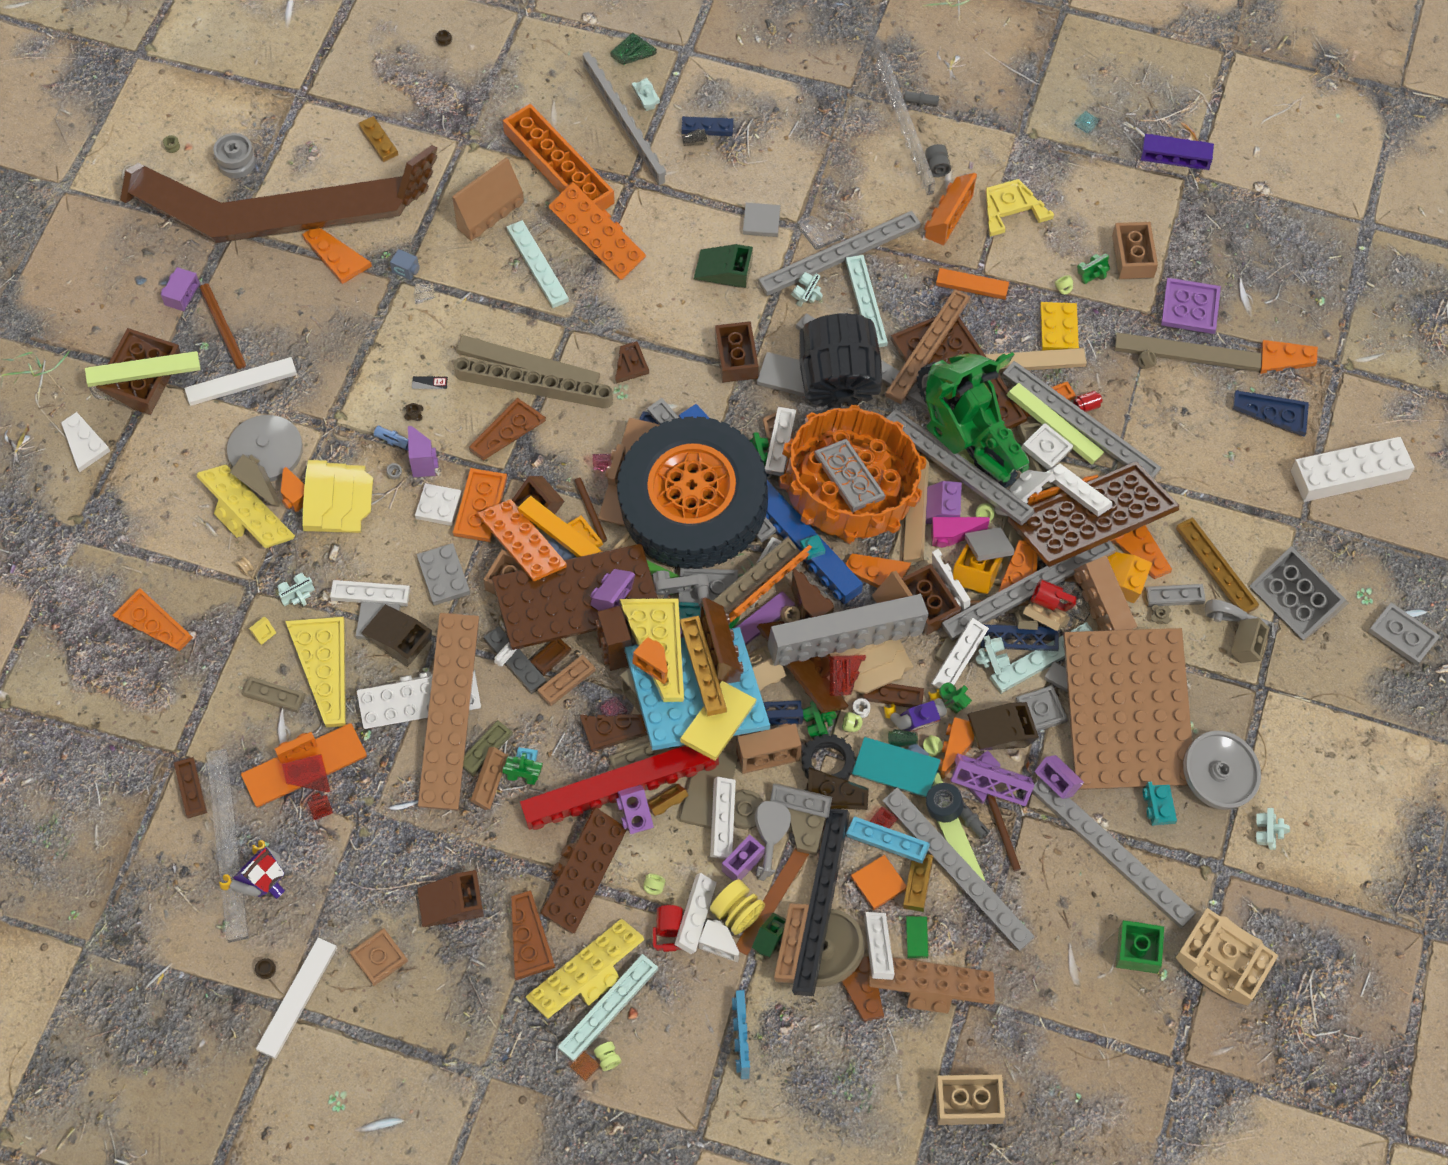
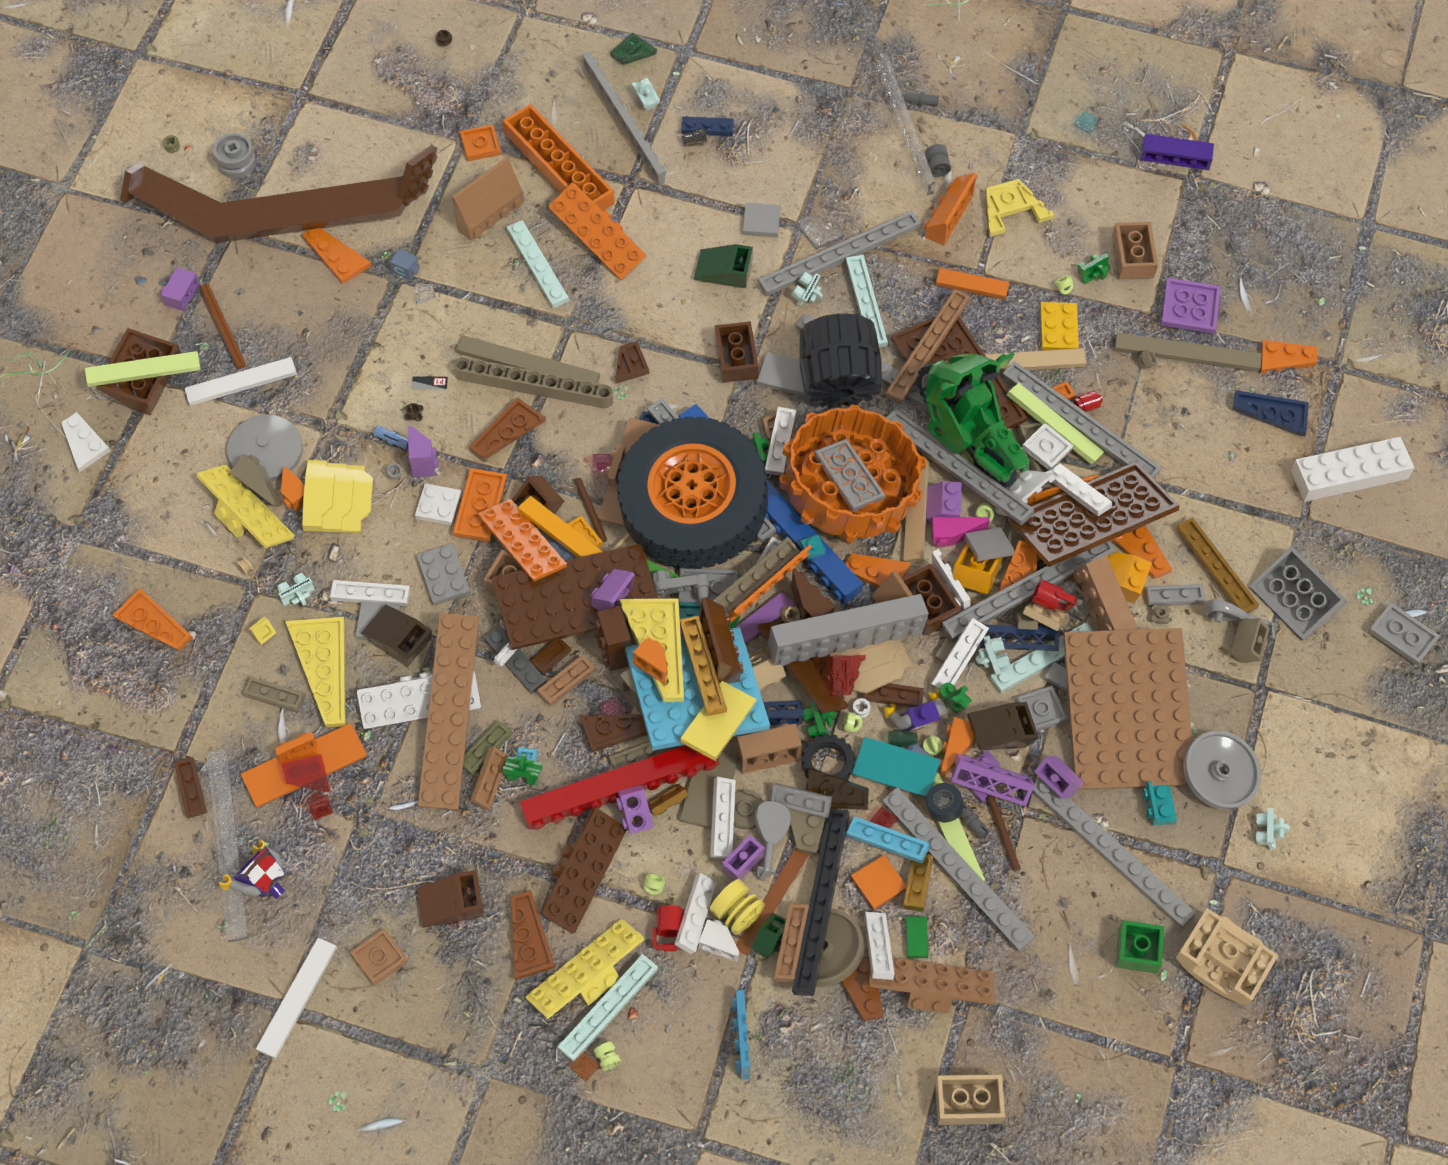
dark brown plate [255,958,276,979] -> none
pearl gold plate [358,116,399,162] -> none
none -> orange tile [460,124,501,162]

